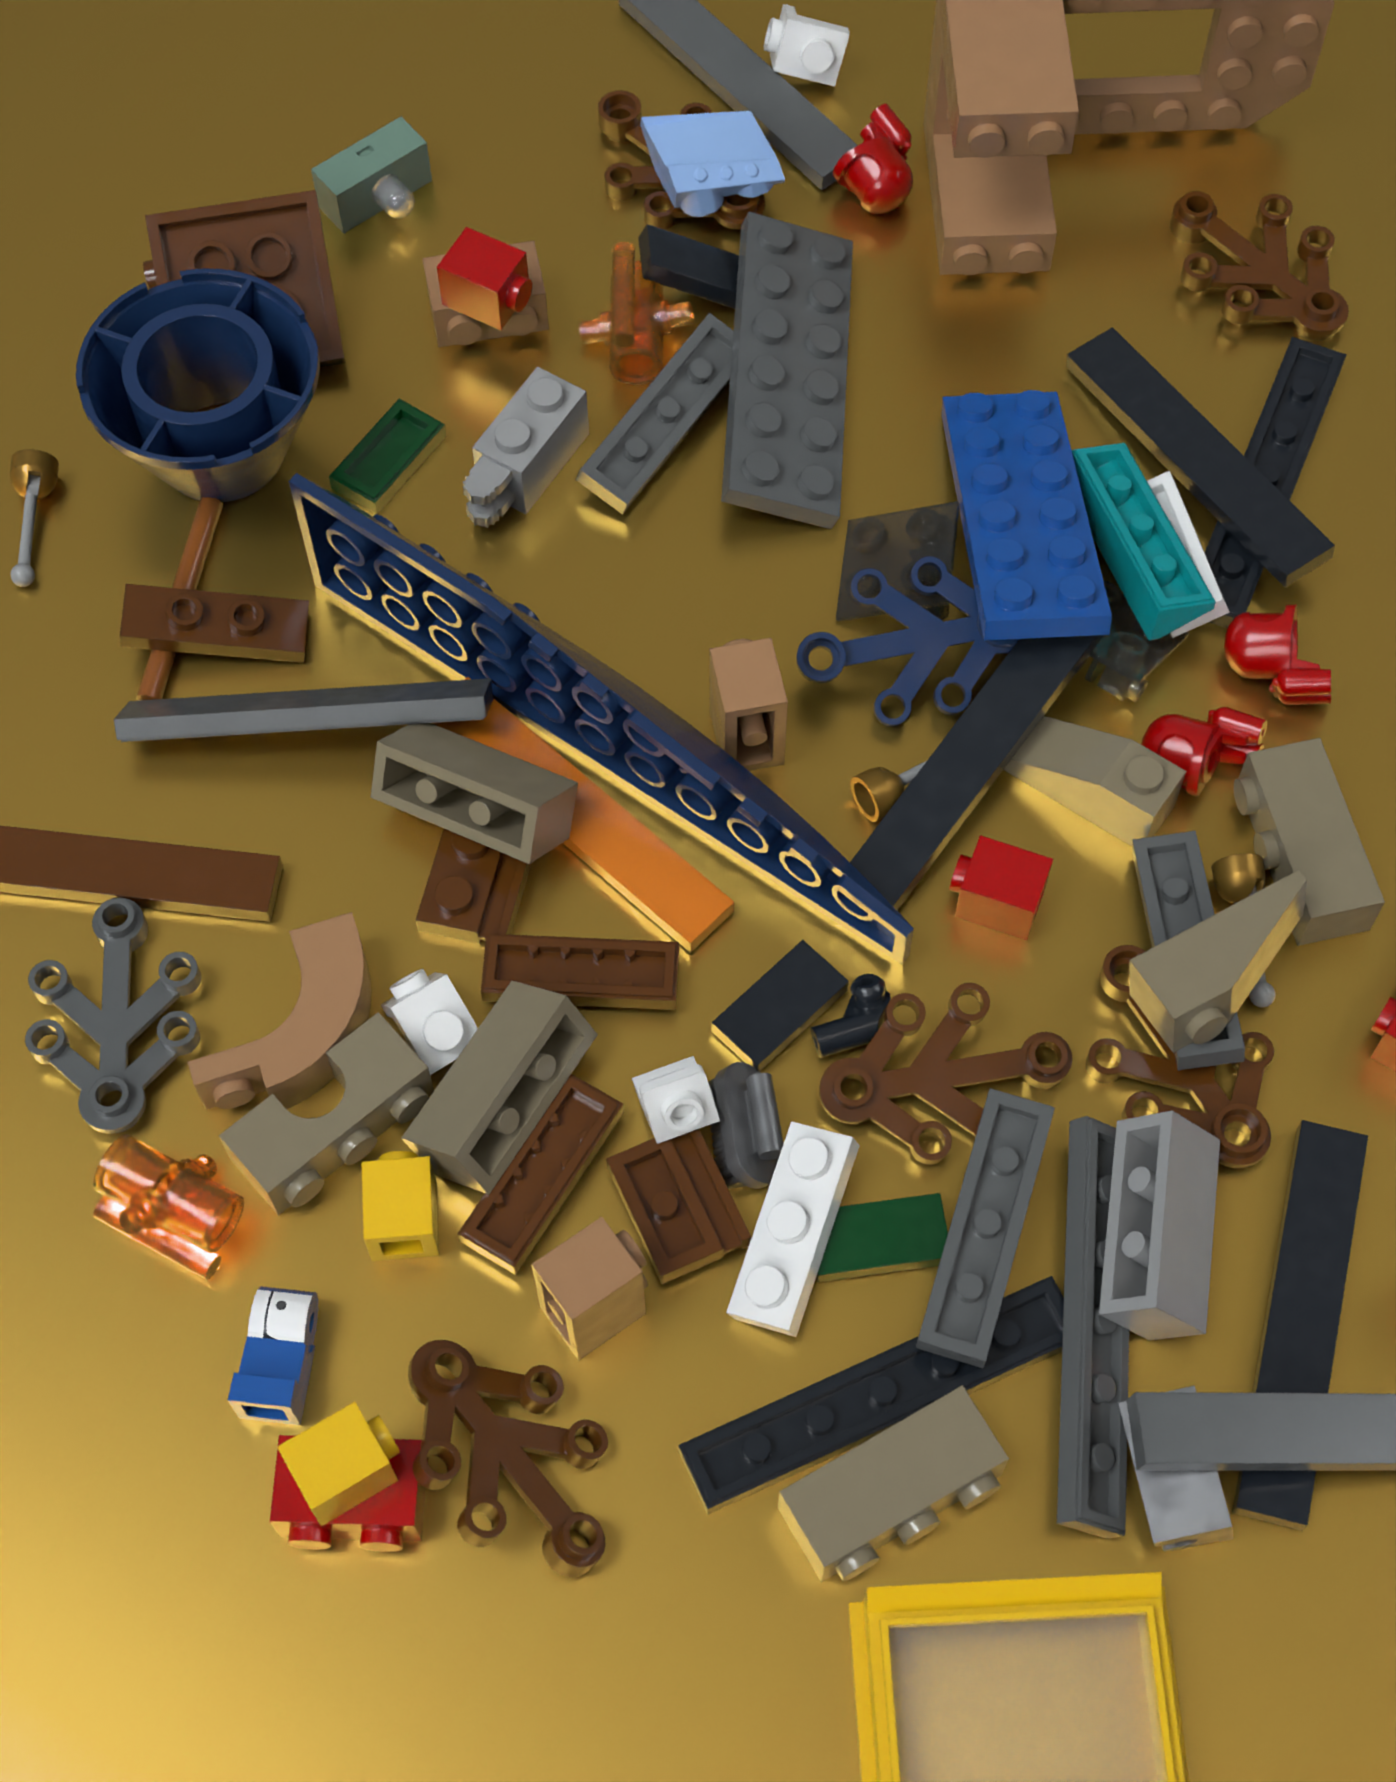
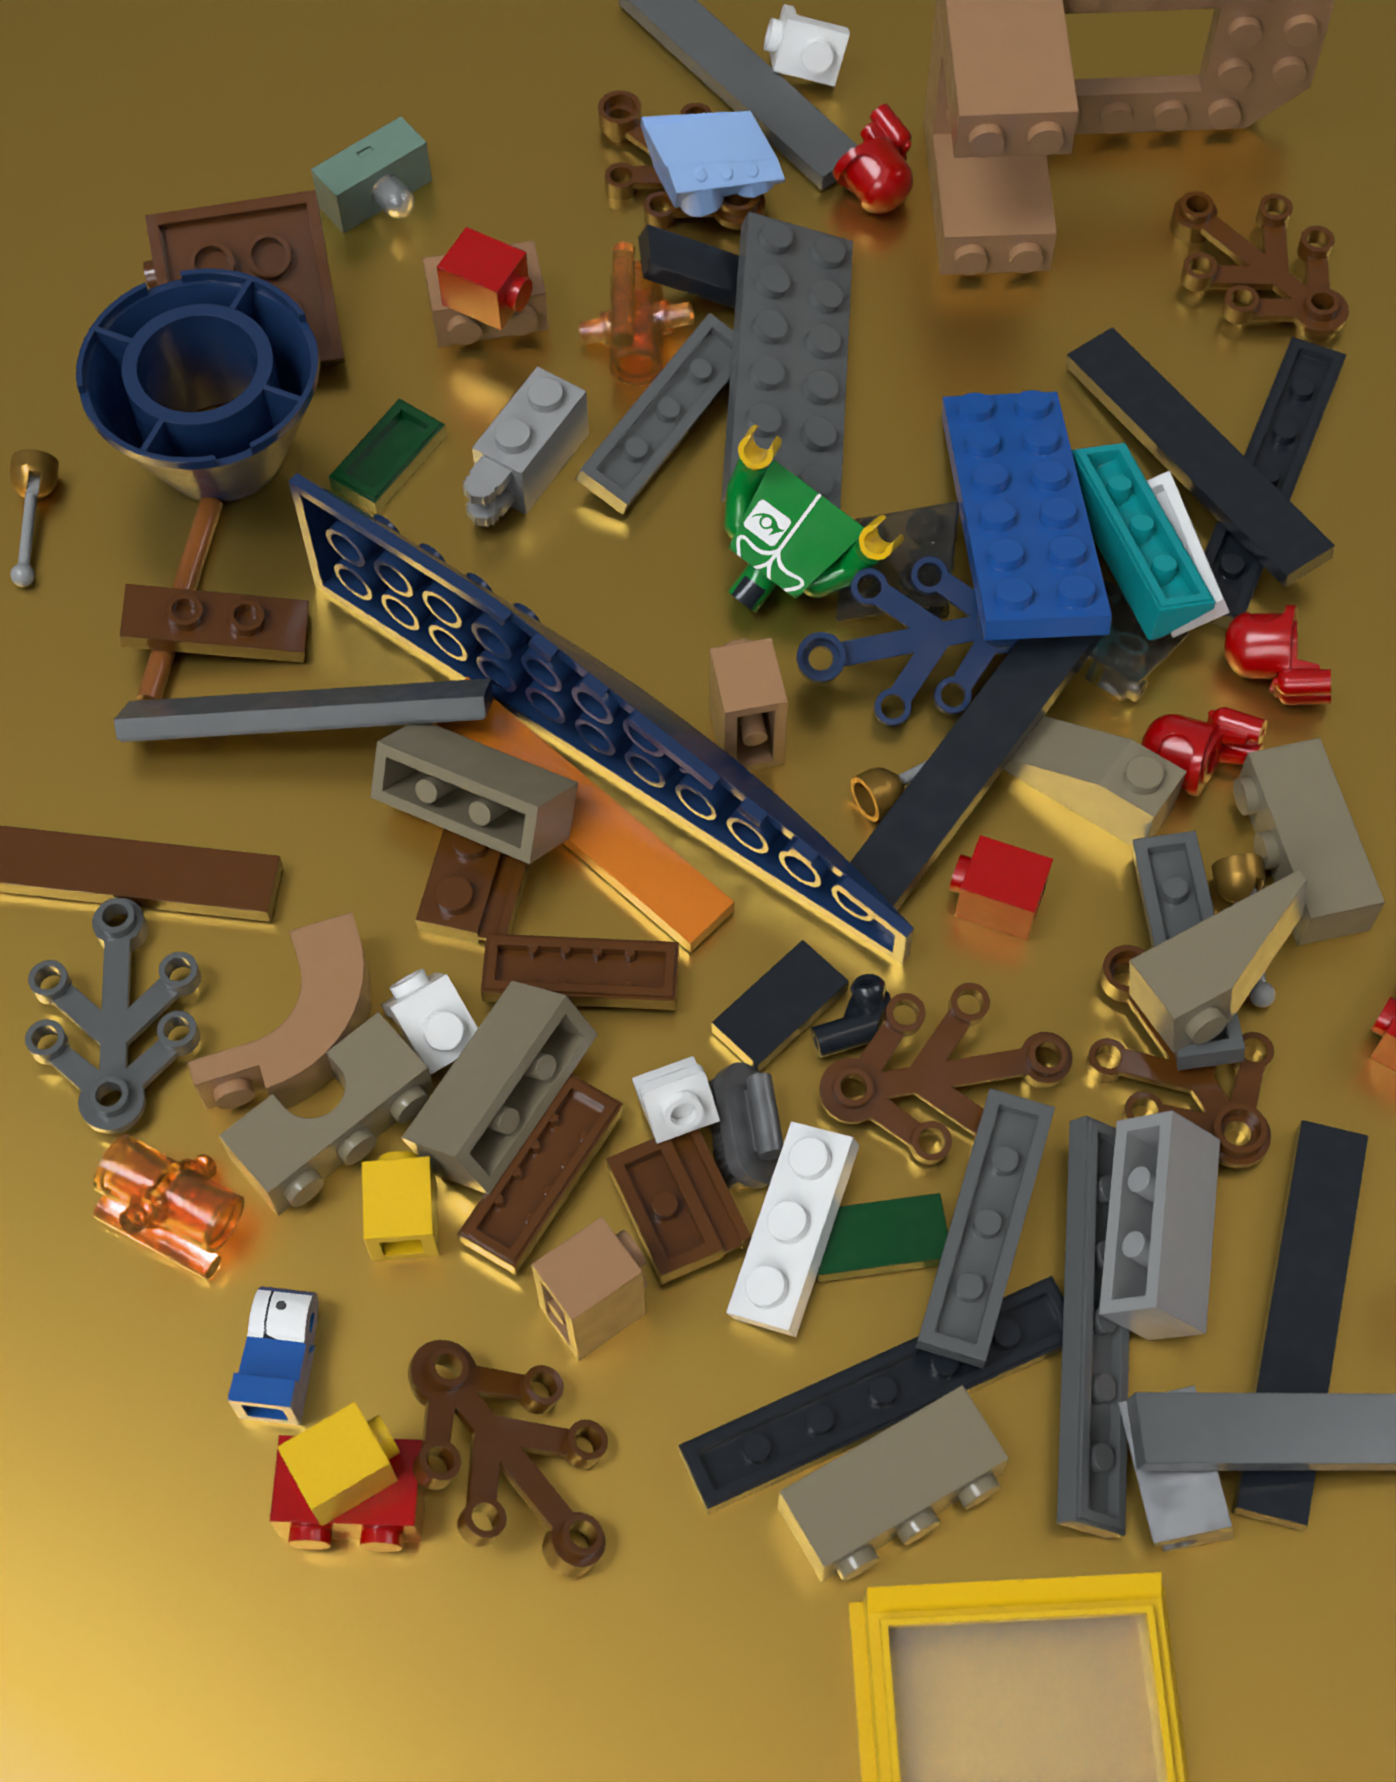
none -> green torso [724,425,904,613]

